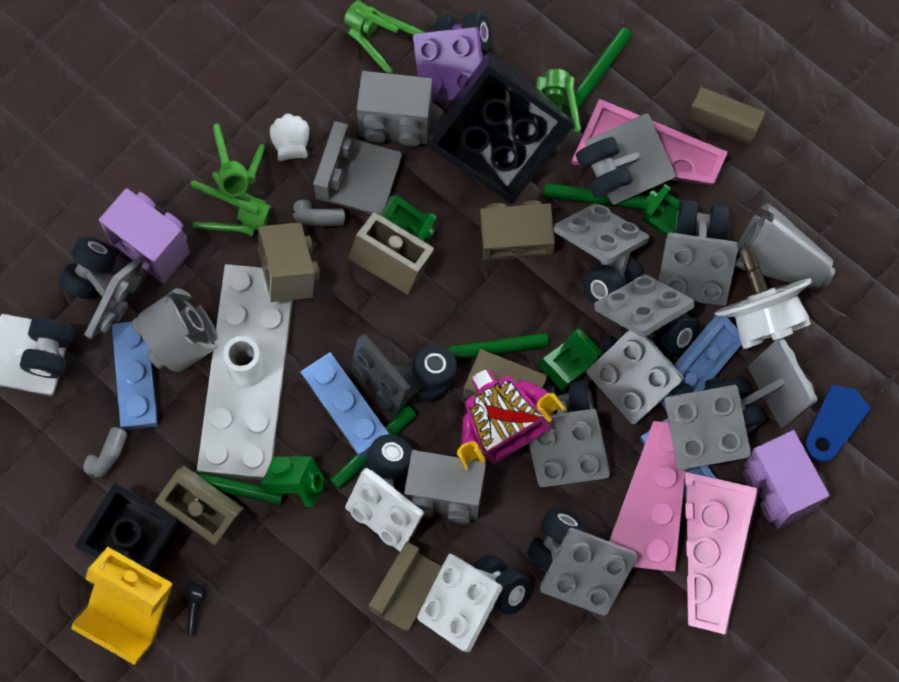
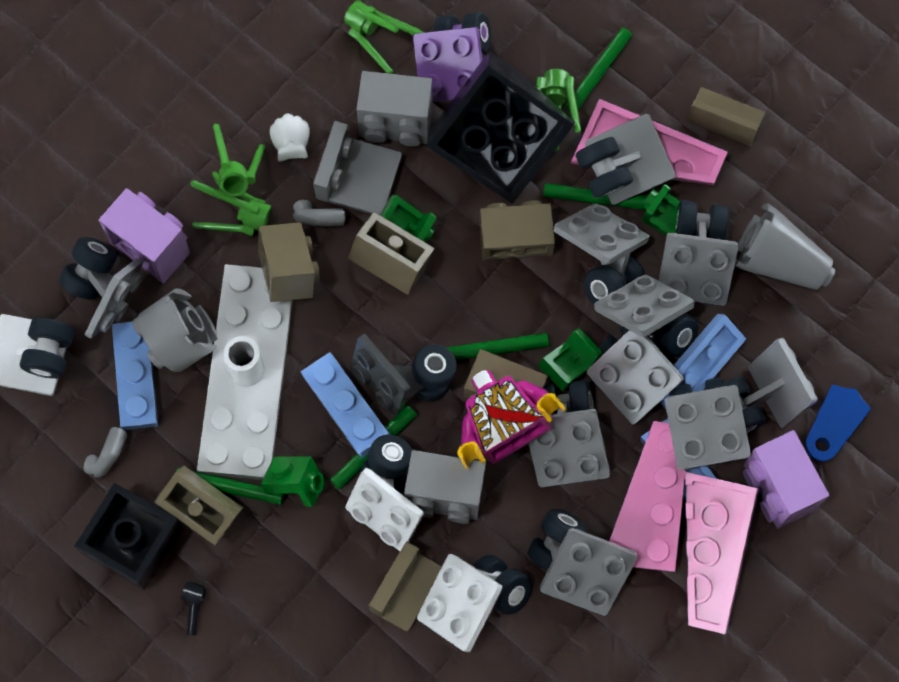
yellow panel [71,547,173,665] -> none
white piece [714,247,812,349] -> none

